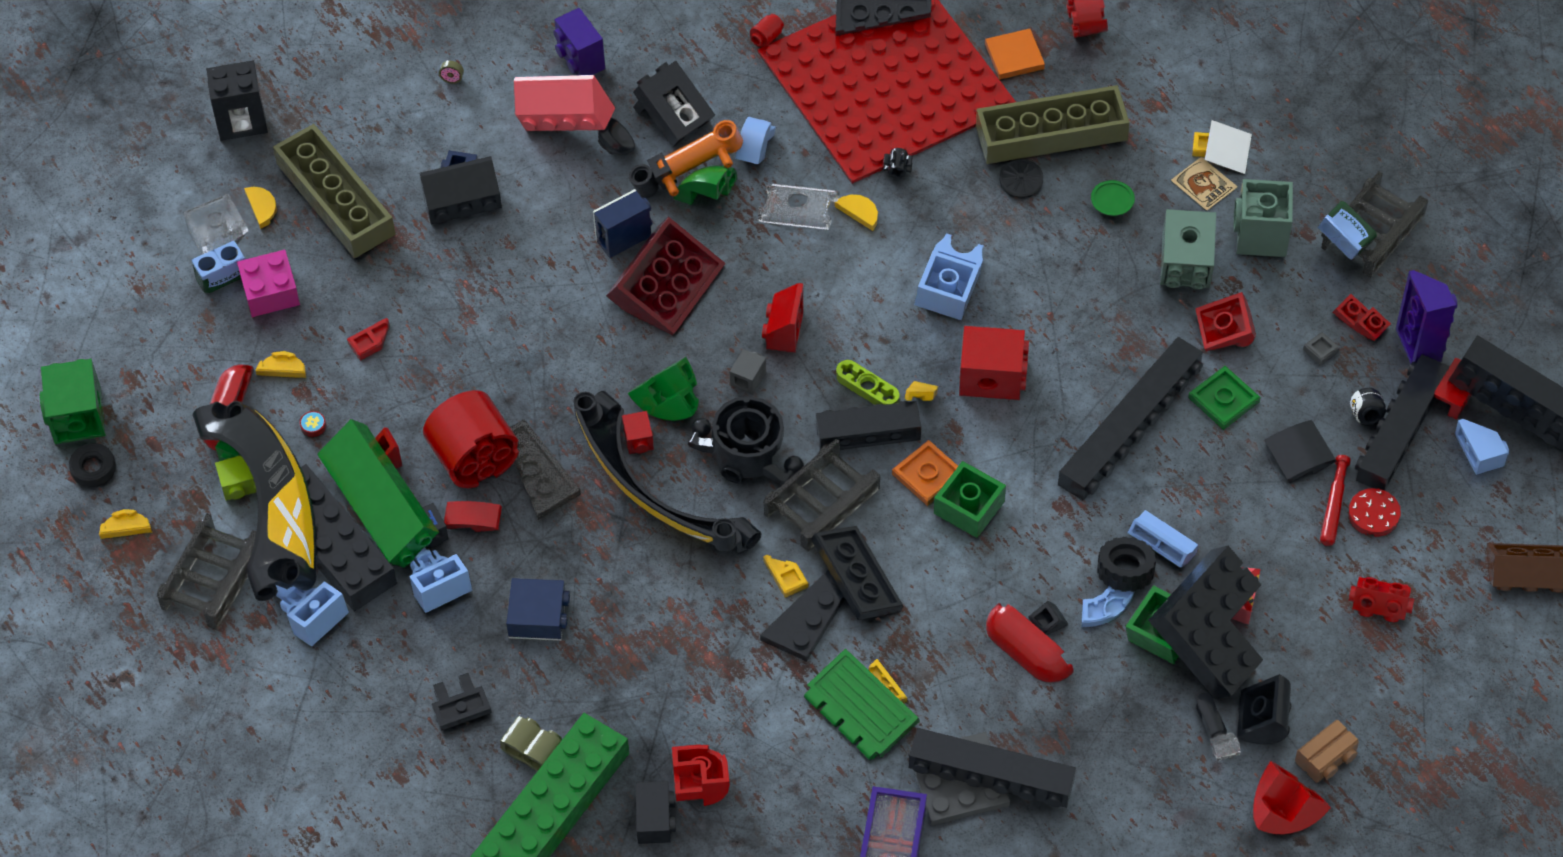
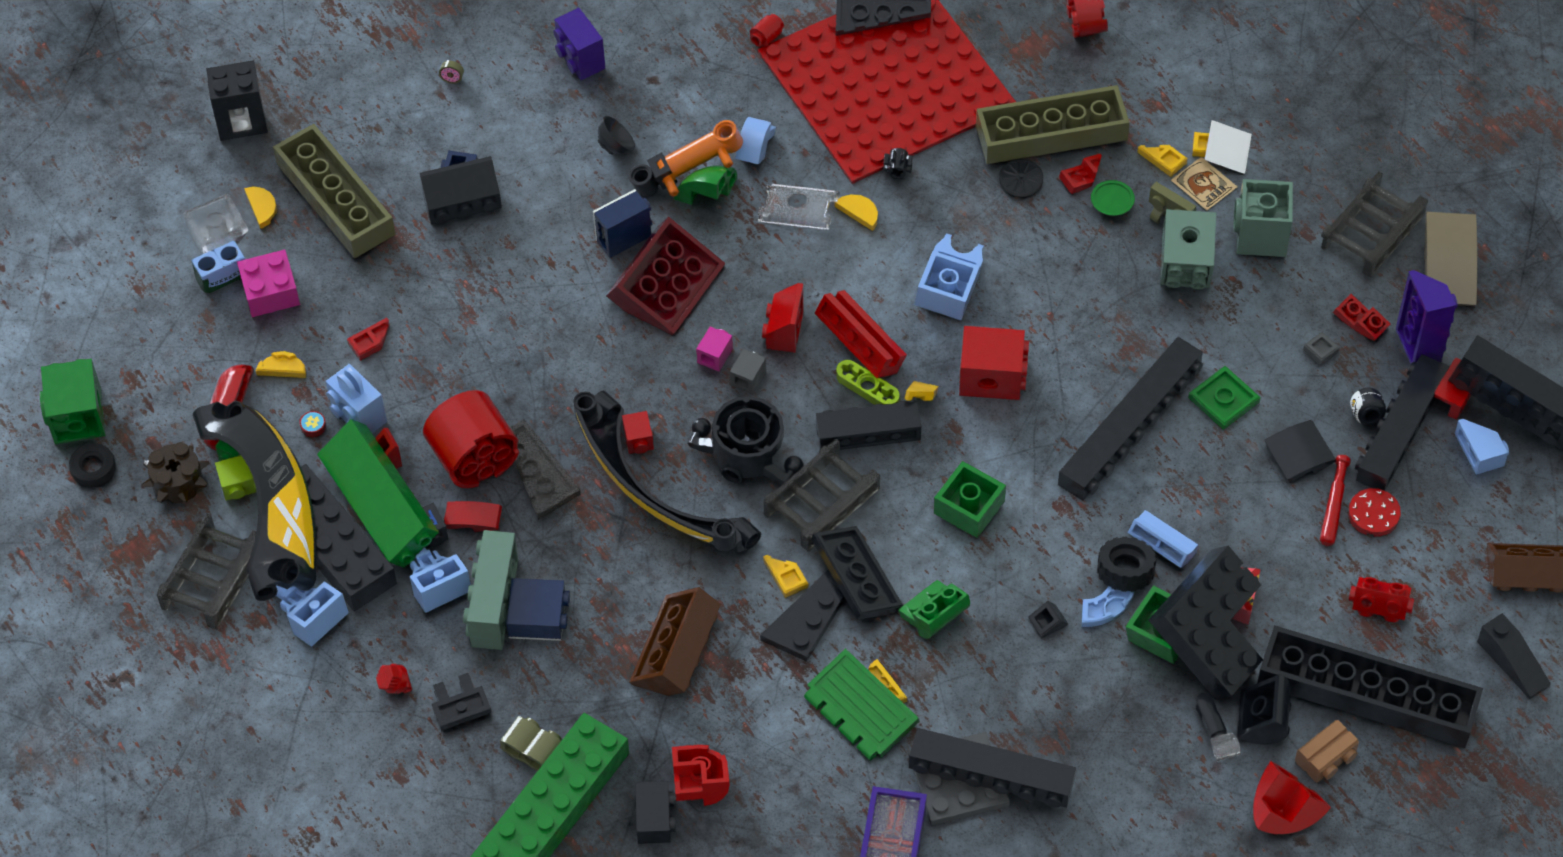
yellow tile [99,509,152,539] -> none
coral slope [514,75,615,131] -> none
green brick [628,357,699,420] -> none
black brick [633,61,715,147] -> none
orange tile [892,440,958,506] -> none
orange tile [985,29,1045,80] -> none
red brick [986,603,1074,682] -> none
red slope [1195,292,1256,351] -> none
light blue piece [1317,201,1377,260] -> none
none -> dark brown brick [141,442,210,504]
none -> light blue brick [326,364,387,433]
none -> red piece [376,663,412,694]
none -> sand green brick [463,530,519,650]
none -> reddish brown slope [629,587,721,696]
none -> dark pink brick [696,327,733,372]
none -> red brick [815,290,907,378]
none -> green brick [898,580,970,639]
none -> red slope [1059,153,1102,194]
none -> yellow tile [1137,145,1188,177]
none -> olive plate [1149,181,1197,224]
none -> black brick [1257,625,1483,748]
none -> dark tan slope [1424,212,1477,307]
none -> black slope [1477,613,1551,699]

